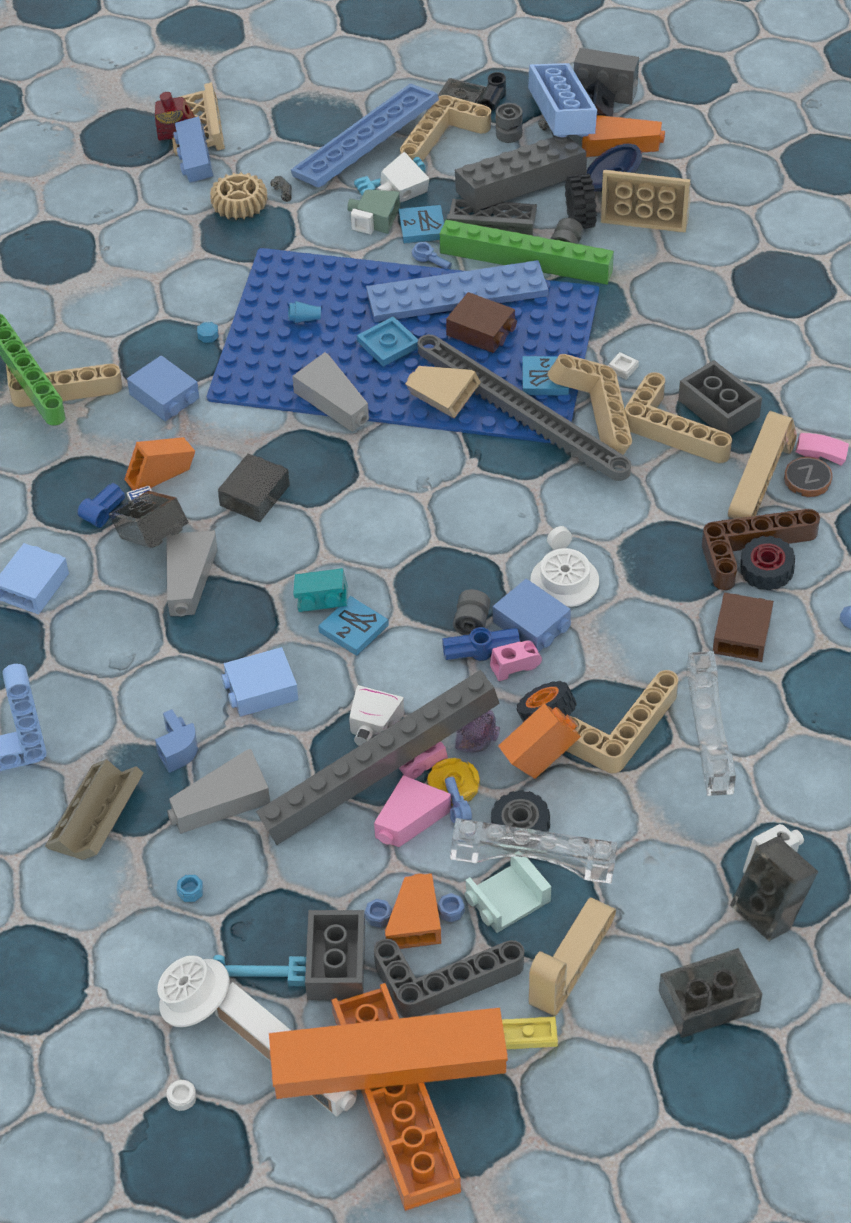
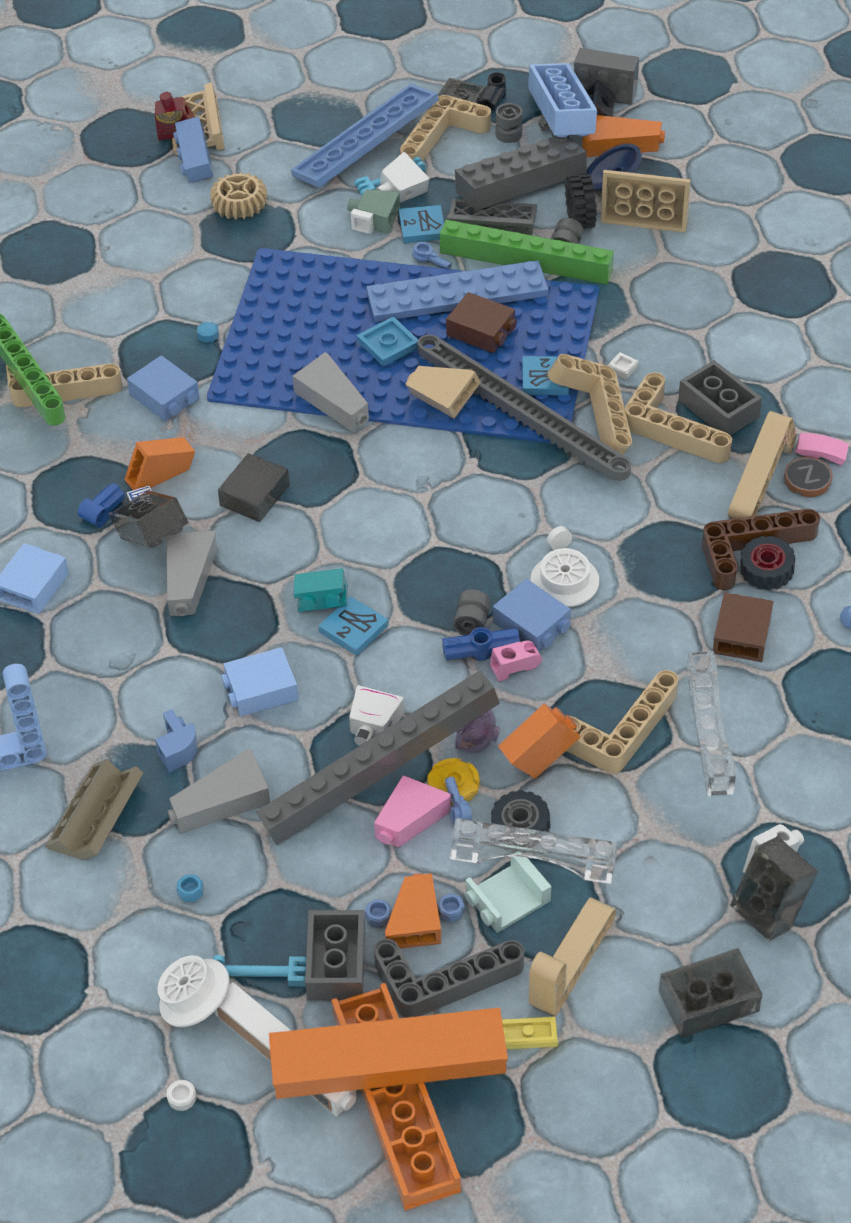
clear smoke arm [270,176,292,202] -> none
dark azure cone [288,301,321,323] -> none
bright pink leg [399,741,448,779] -> none
black wheel [516,681,577,722] -> none

